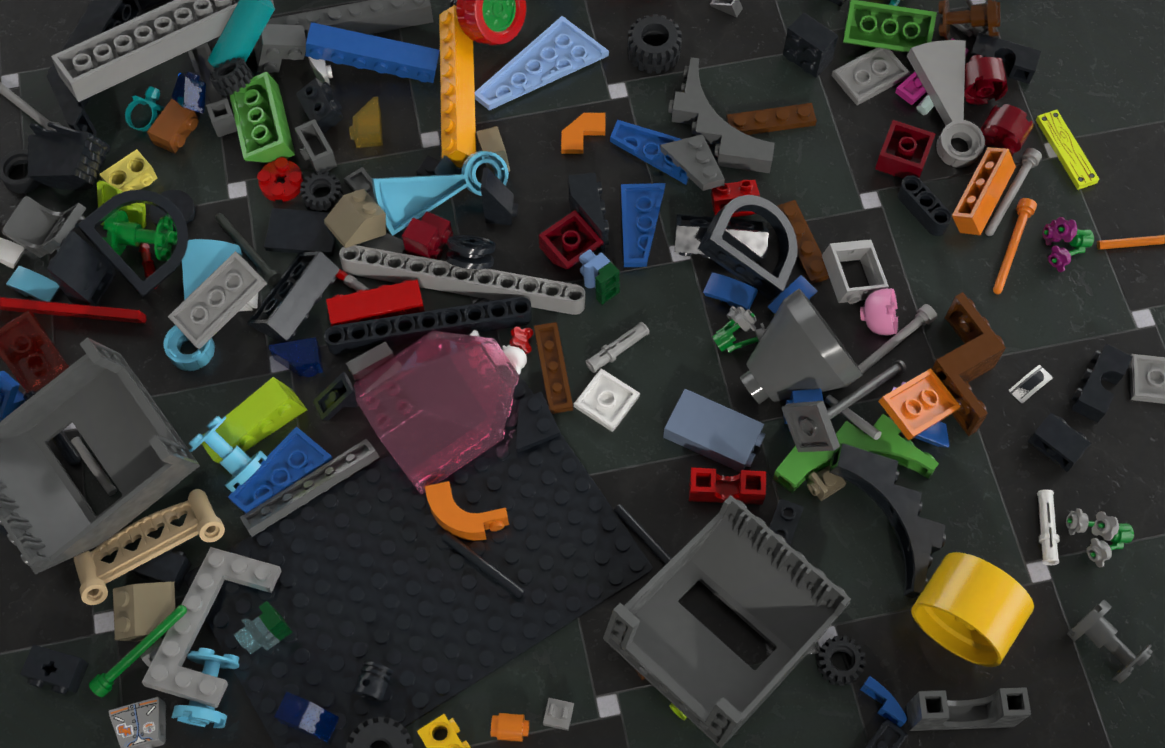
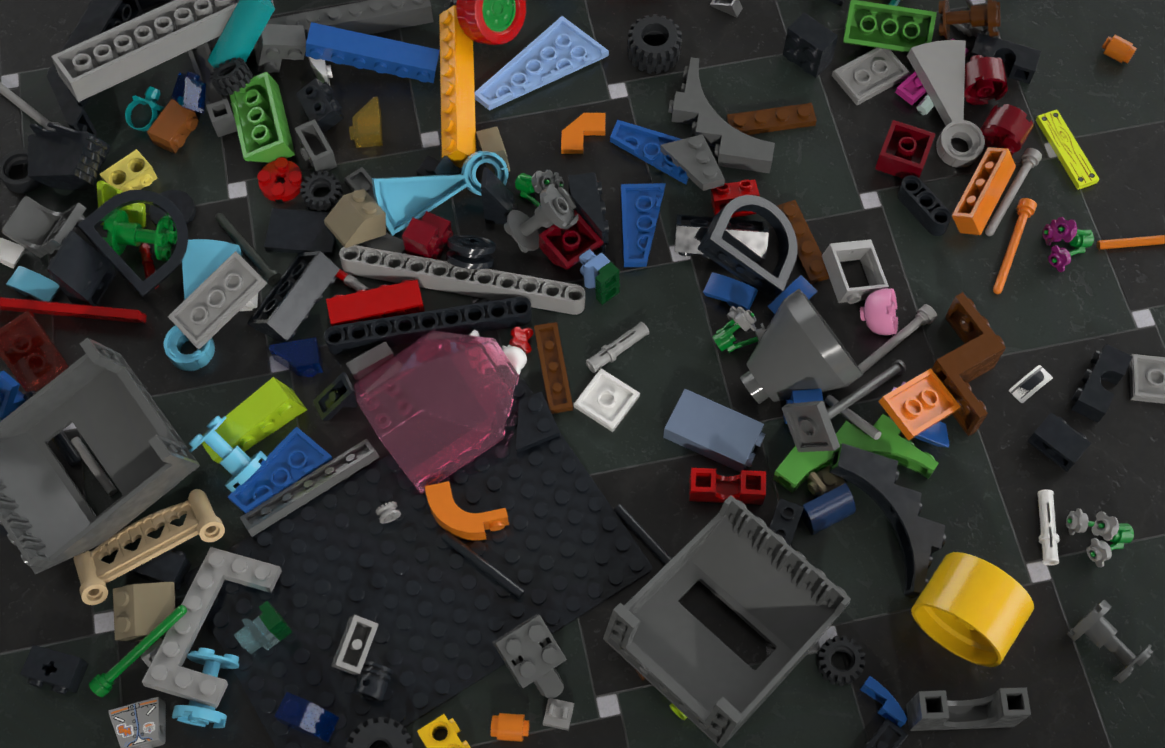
none -> light grey brick [331,615,379,675]
none -> light grey bush [376,501,401,524]
none -> dark grey brick [492,615,567,698]
none -> dark grey piece [504,184,578,253]
none -> plant [515,170,564,207]
none -> dark blue brick [801,483,856,535]
none -> orange brick [1102,34,1137,64]

